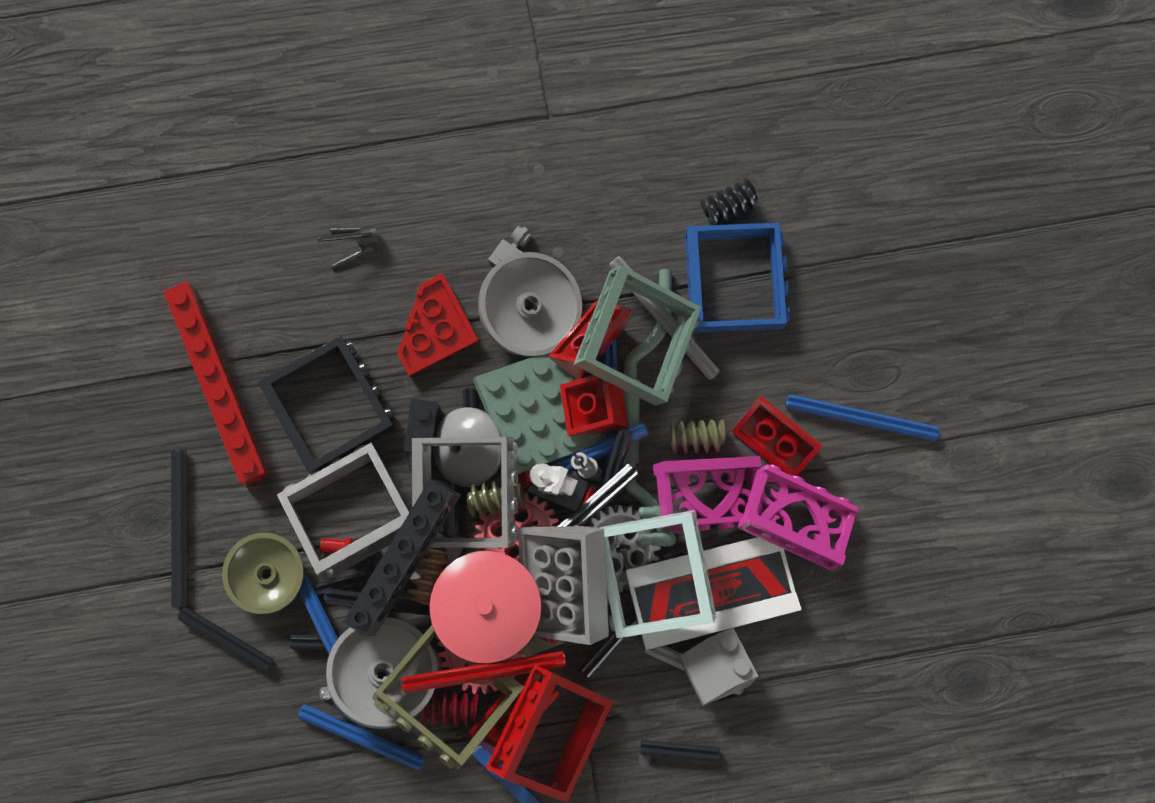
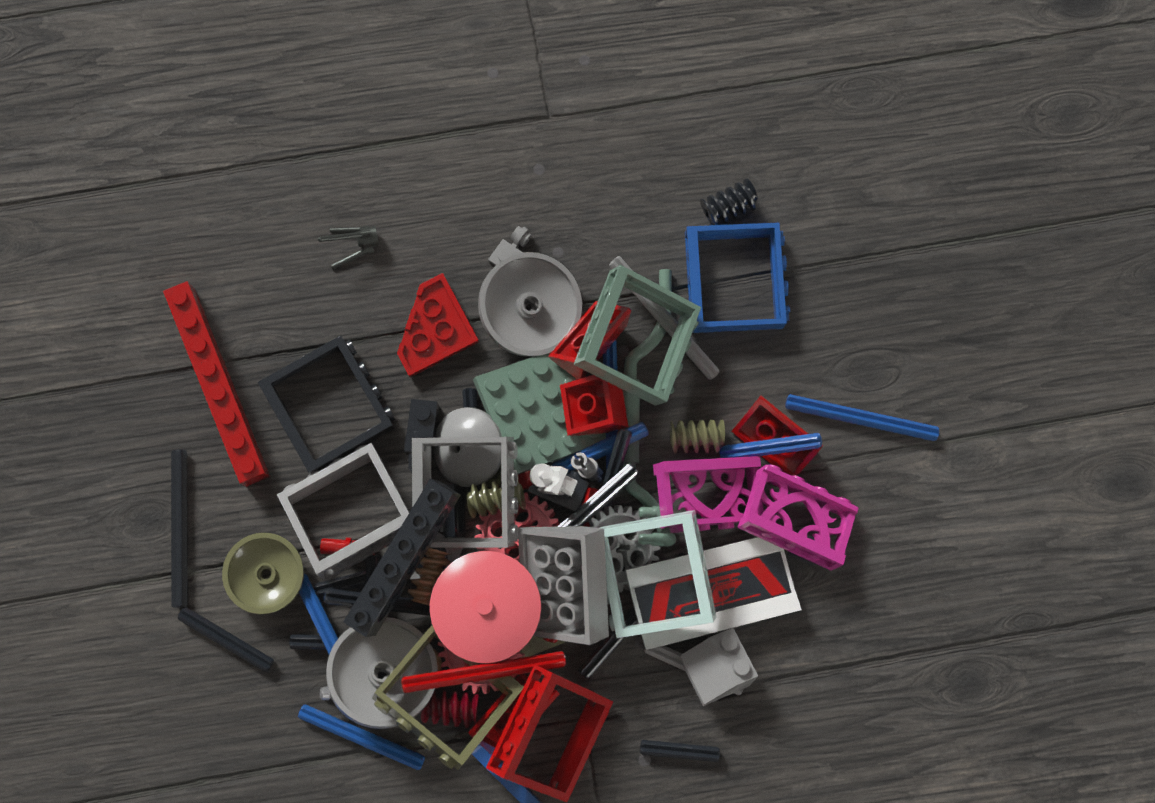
none -> blue axle [720,433,822,458]

